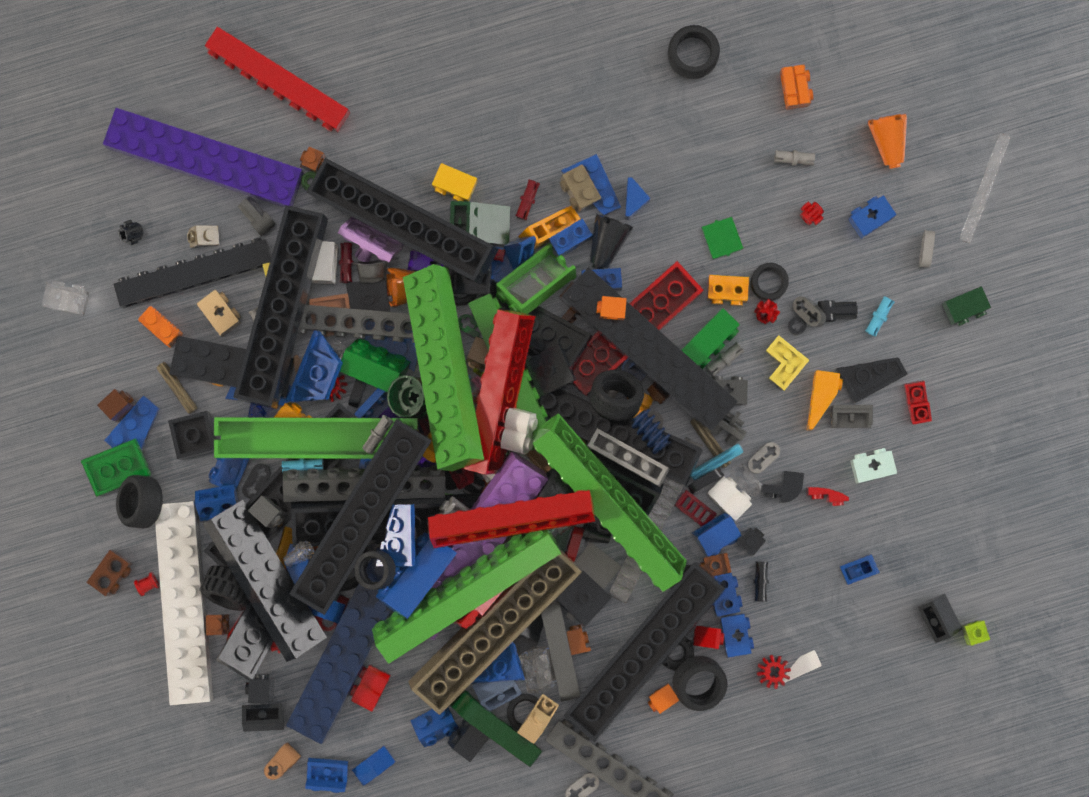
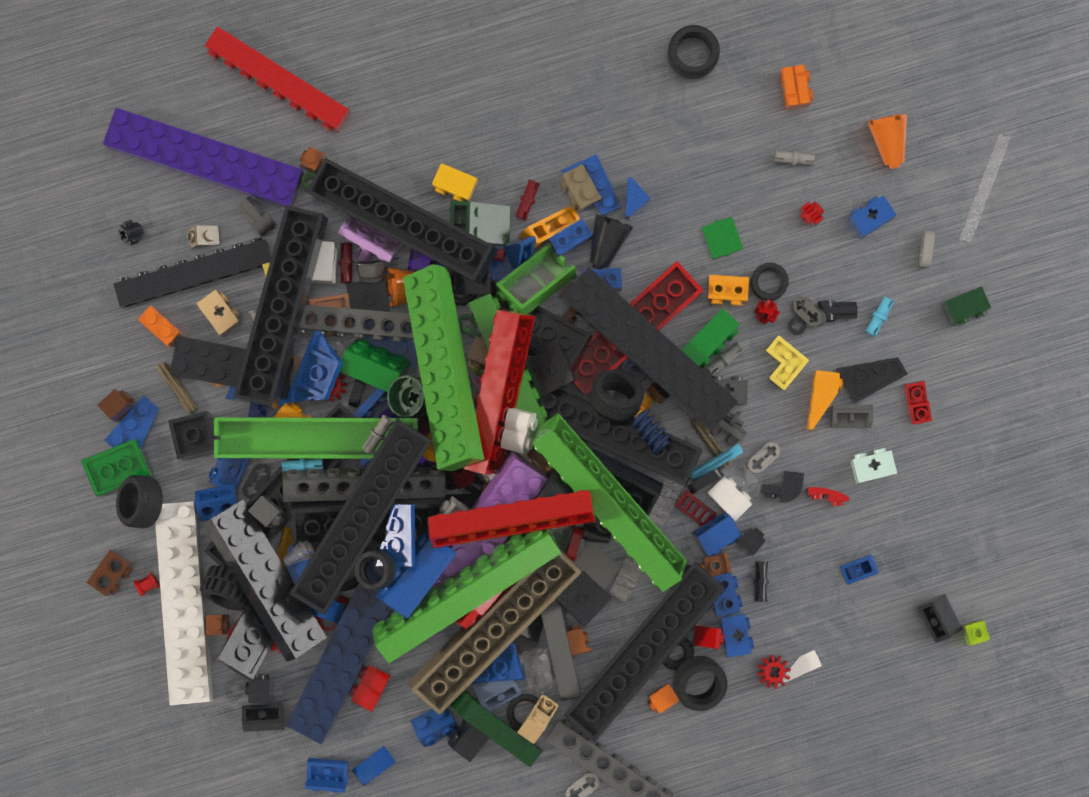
clear brick [41,281,89,316] -> none
medium nougat piece [264,742,302,780] -> none
light grey brick [587,428,669,487] -> none
orange brick [596,296,627,320] -> none

